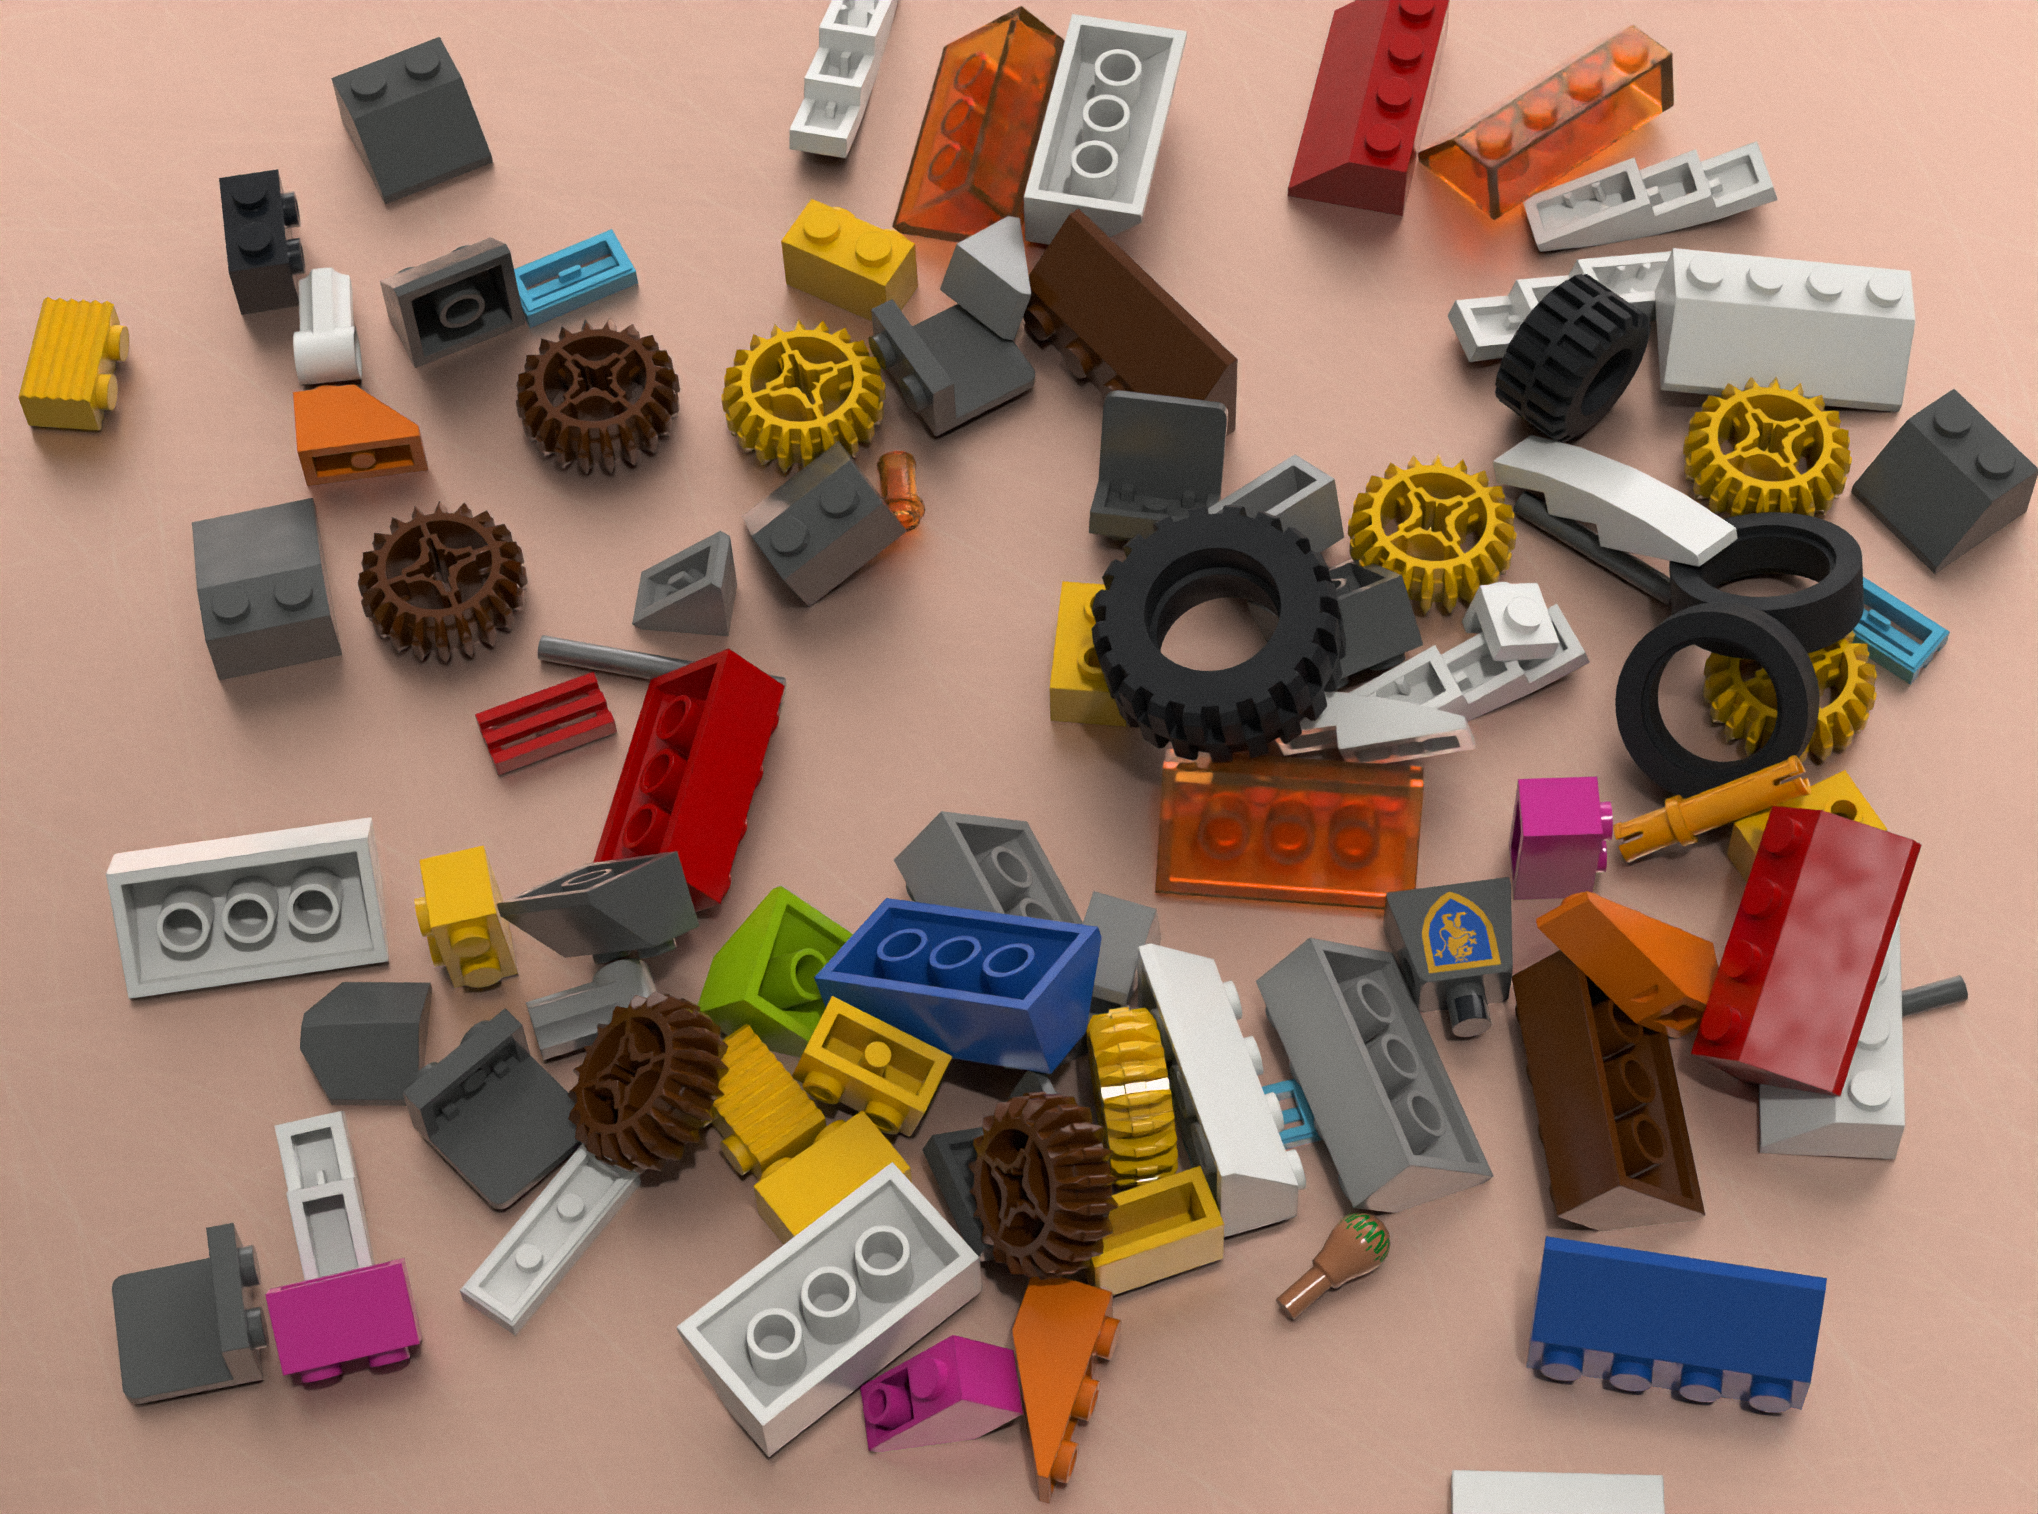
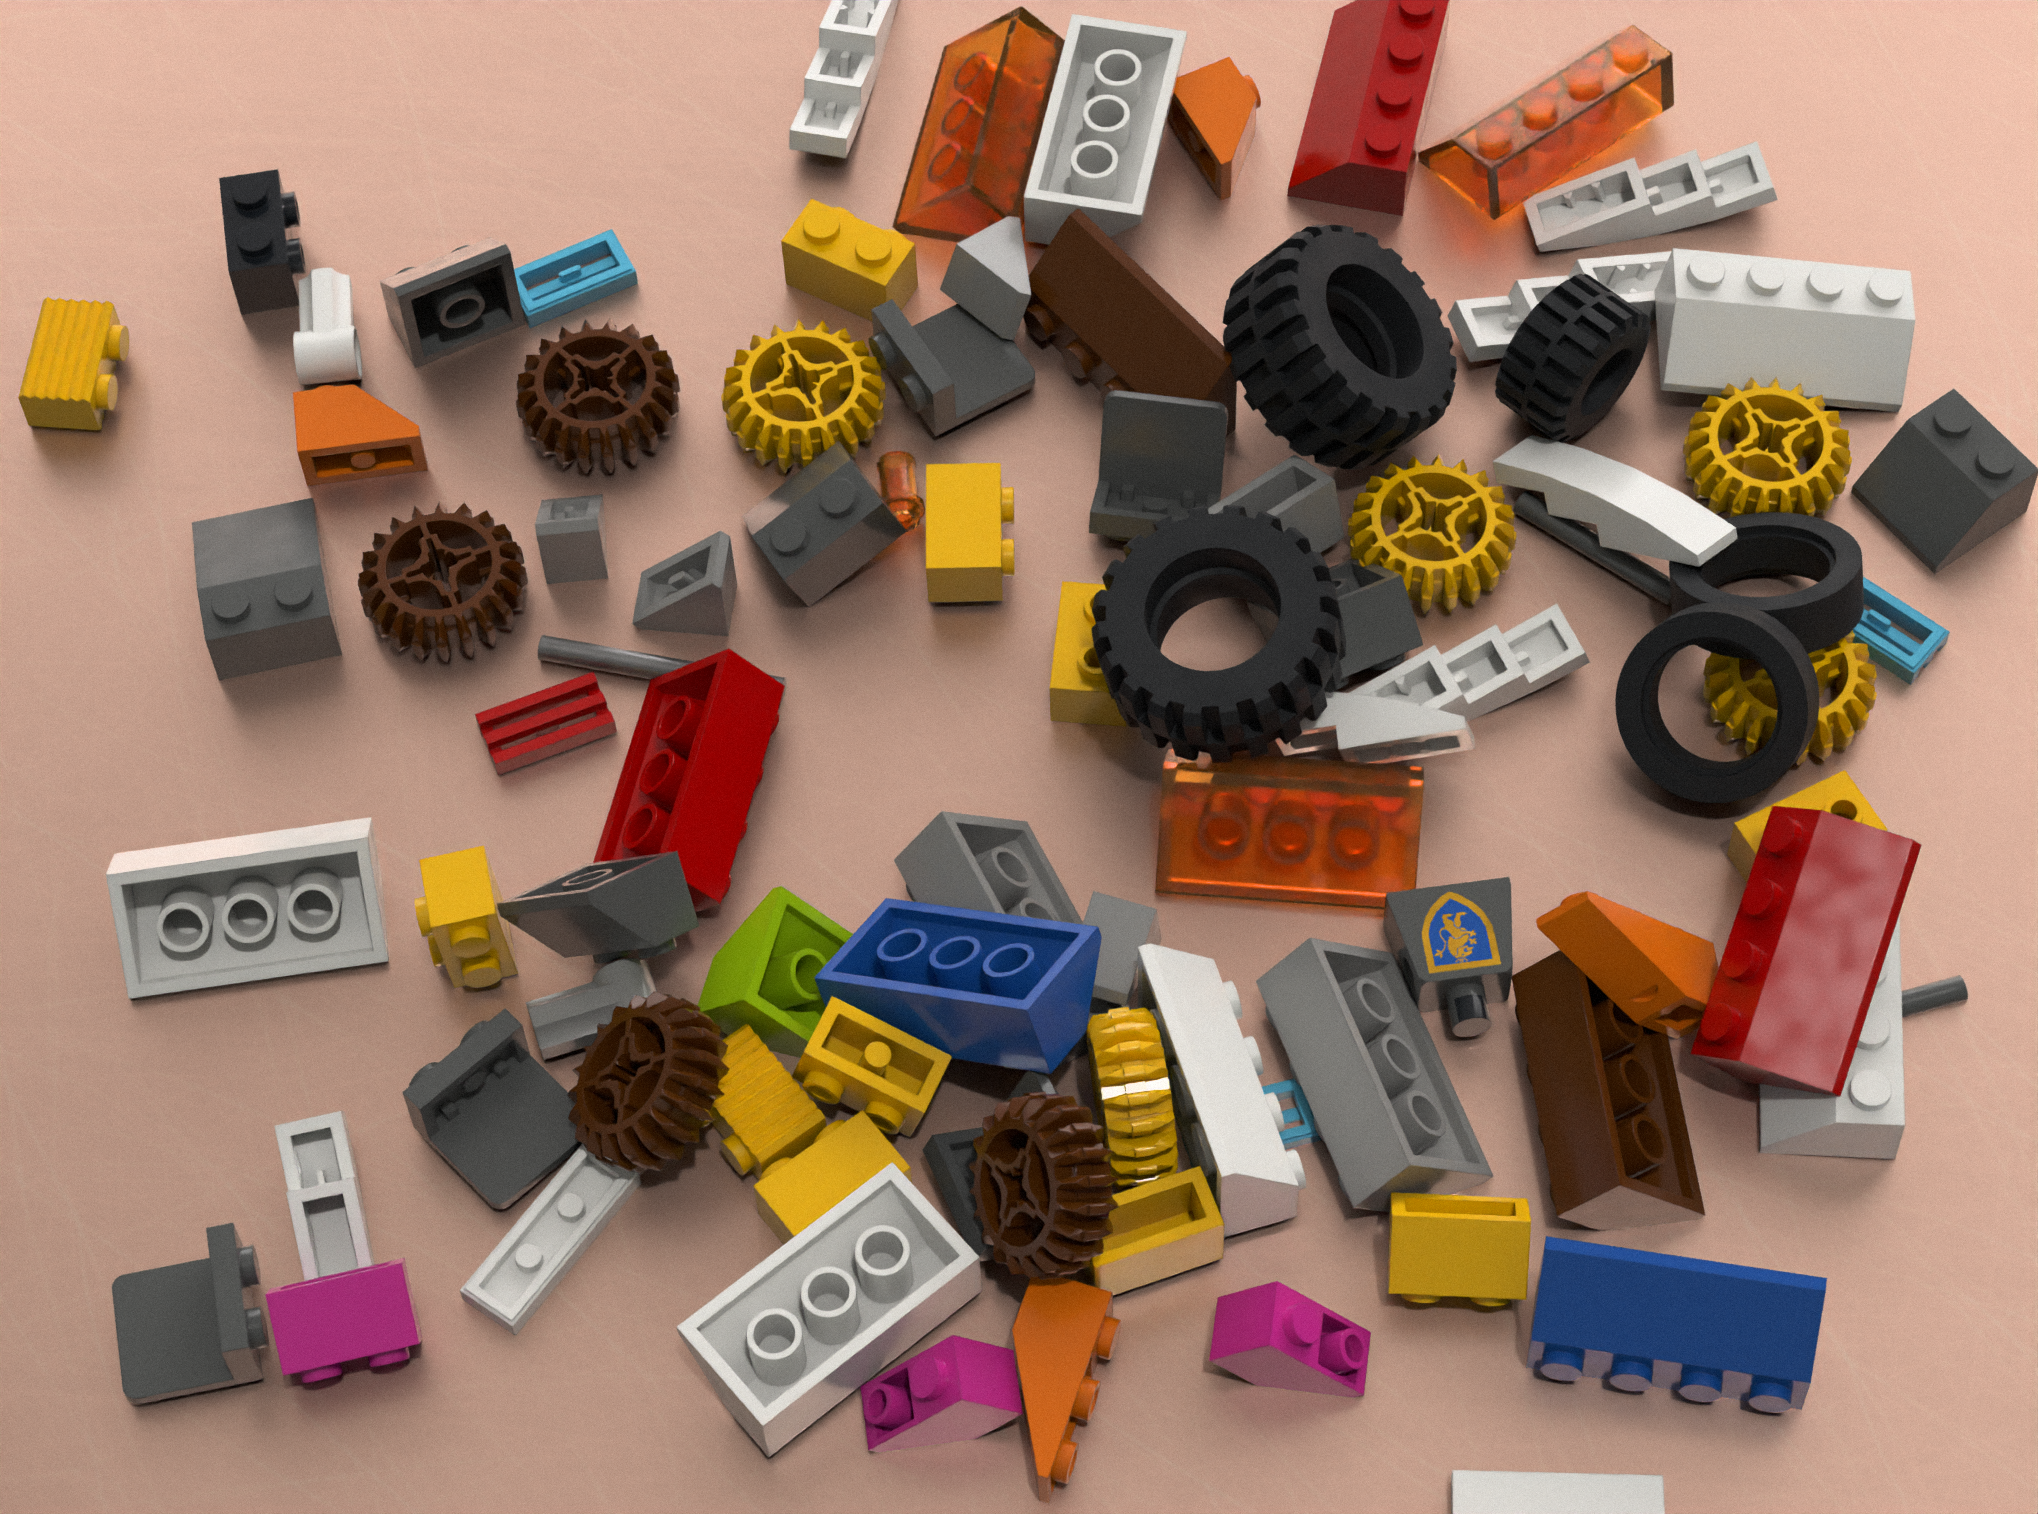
dark grey slope [300,982,432,1106] -> none
dark grey slope [331,37,493,204] -> none
nougat piece [1276,1212,1391,1320] -> none
white bracket [1462,582,1559,661] -> none
dark pink piece [1509,777,1613,900] -> none
light orange pin [1613,755,1811,863] -> none
none -> light grey slope [535,494,608,584]
none -> yellow brick [926,463,1015,602]
none -> orange slope [1167,57,1261,201]
none -> dark pink slope [1209,1281,1371,1398]
none -> black tyre [1222,224,1457,470]
none -> yellow piece [1387,1192,1531,1306]

